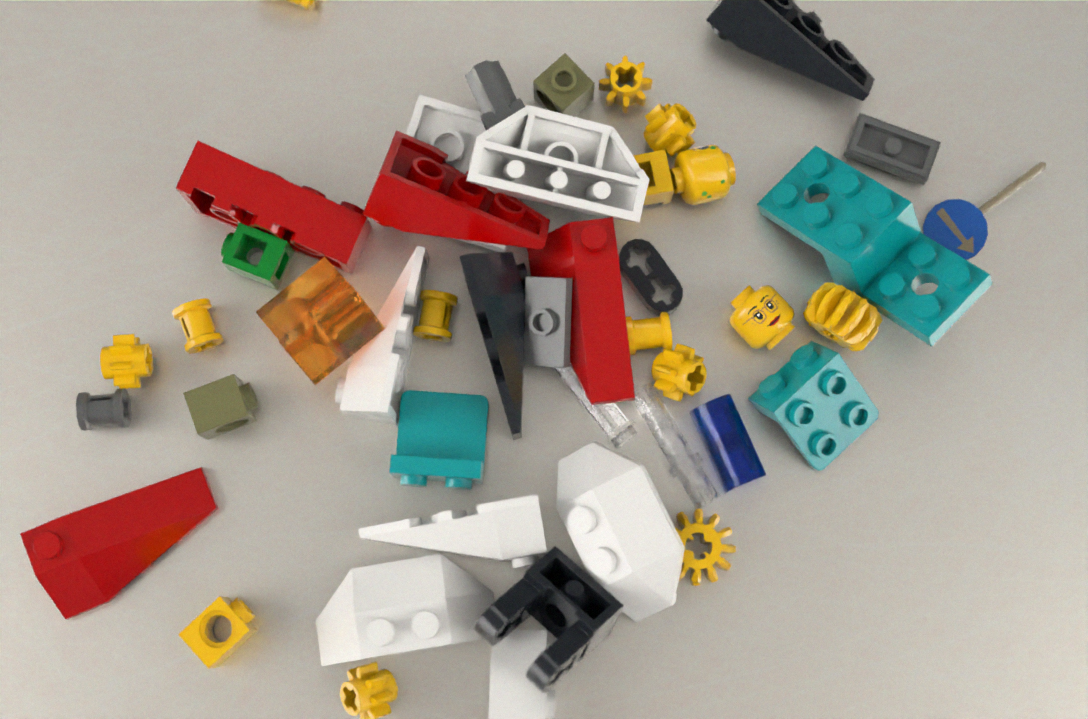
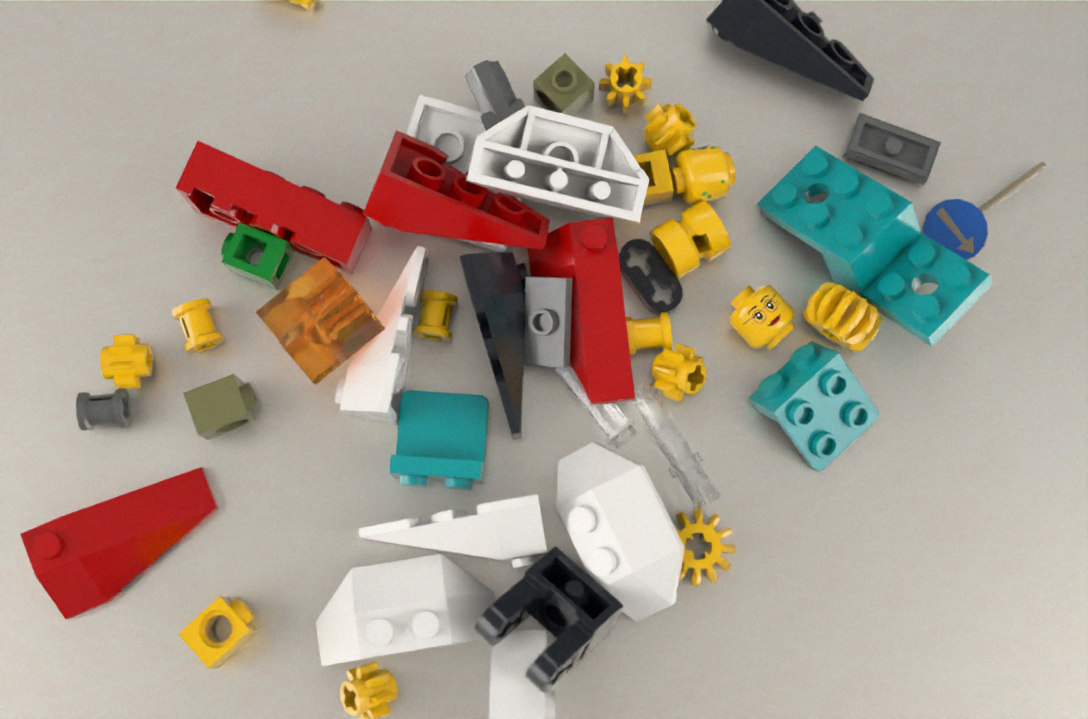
clear blue brick [689,394,767,493] -> none
none -> yellow wheel [649,200,731,279]

